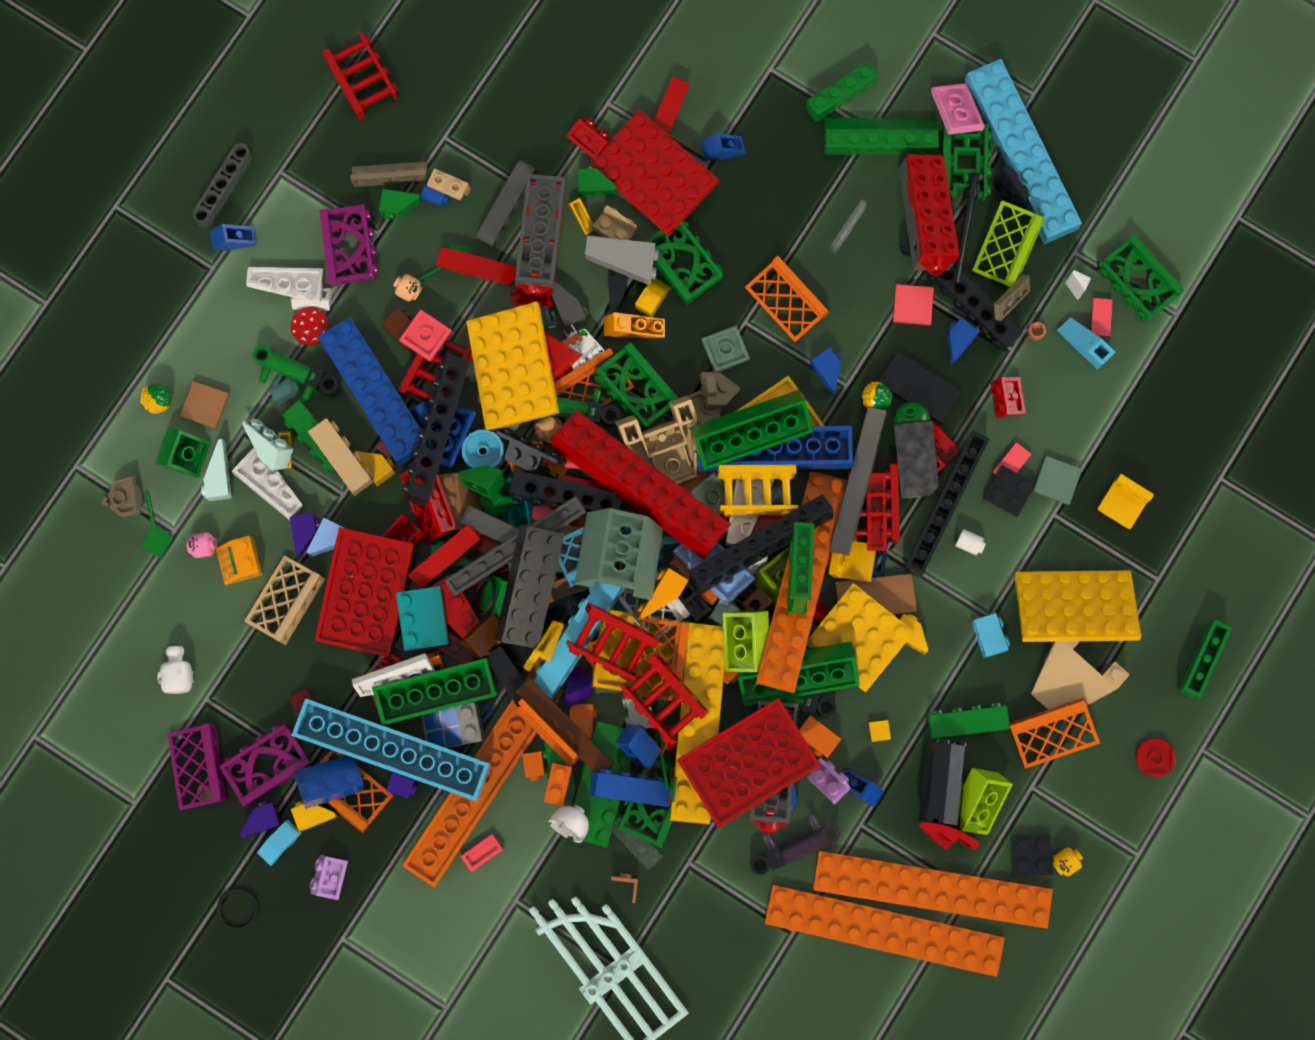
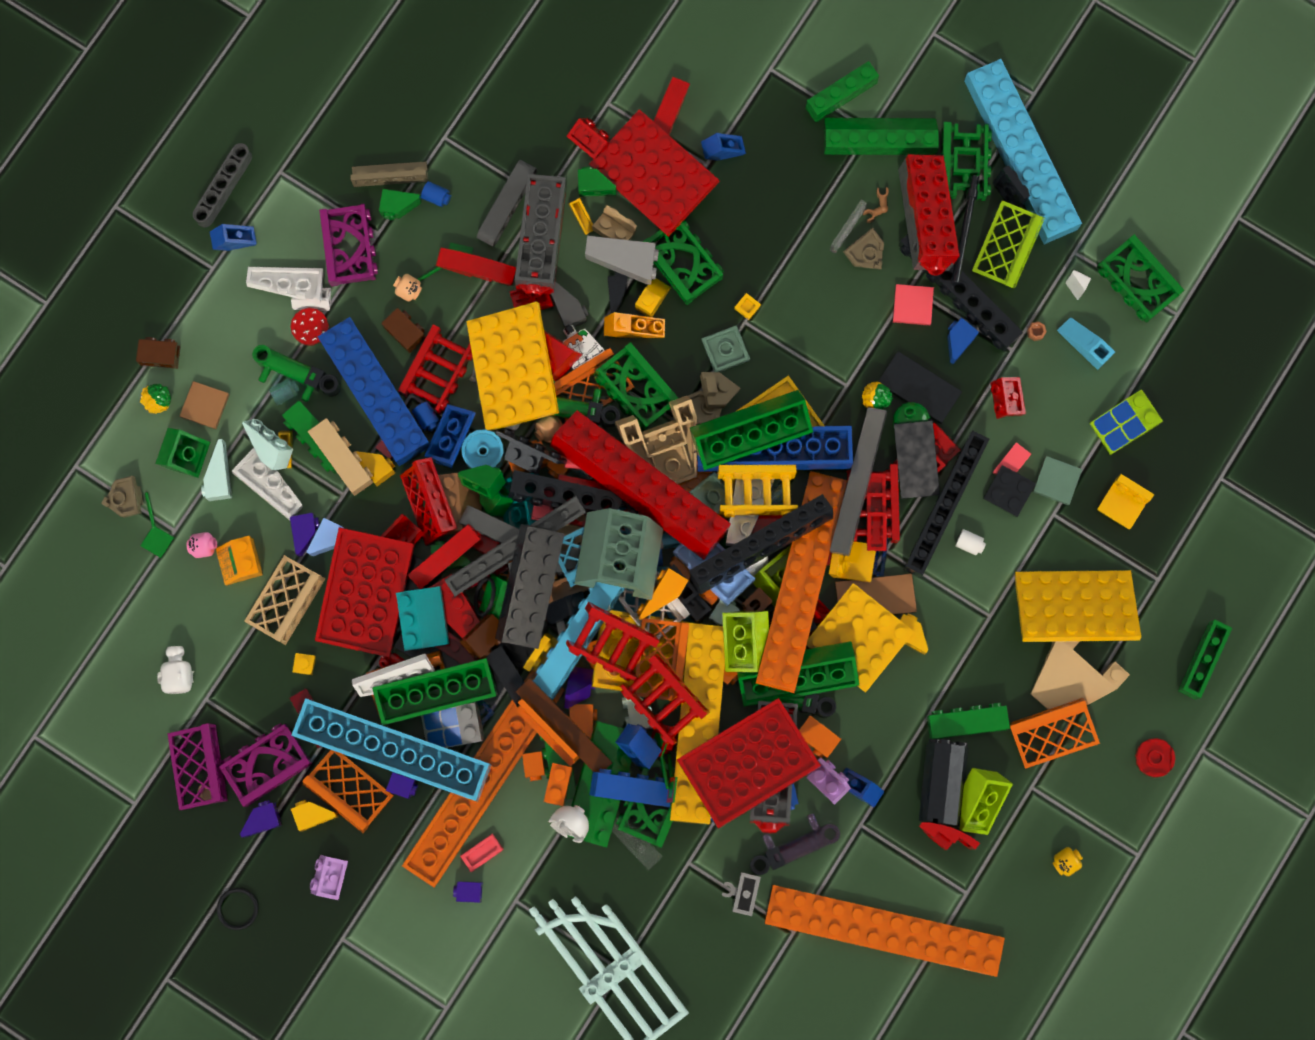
medium azure slope [257,820,301,866] -> none
blue slope [293,756,364,809] -> none
red fence [322,32,399,120] -> none
coral tile [399,309,452,362] -> none
black brick [402,354,470,506] -> none
tan bracket [427,168,471,200] -> none
yellow piece [534,620,564,662] -> none
clear light blue tile [540,306,557,329] -> none
nougat bracket [611,873,638,903] -> none
orange fence [745,256,829,343] -> none
green fence [787,522,814,614] -> none
blue slope [810,348,841,395] -> none
orange plate [813,851,1053,929] -> none
yellow tile [868,720,891,742] -> none
bright pink tile [931,83,985,135] -> none
medium azure brick [971,613,1010,658] -> none
dark tan tile [994,274,1030,321] -> none
black plate [1010,836,1053,876] -> none
coral tile [1090,298,1112,338] -> none
none -> reddish brown brick [136,337,181,369]
none -> yellow plate [292,653,316,675]
none -> dark purple brick [453,881,483,903]
none -> light grey brick [722,872,761,916]
none -> yellow plate [734,293,761,320]
none -> dark tan plate [843,228,884,270]
none -> medium nougat arm [863,187,889,223]
none -> slope [1089,389,1163,455]

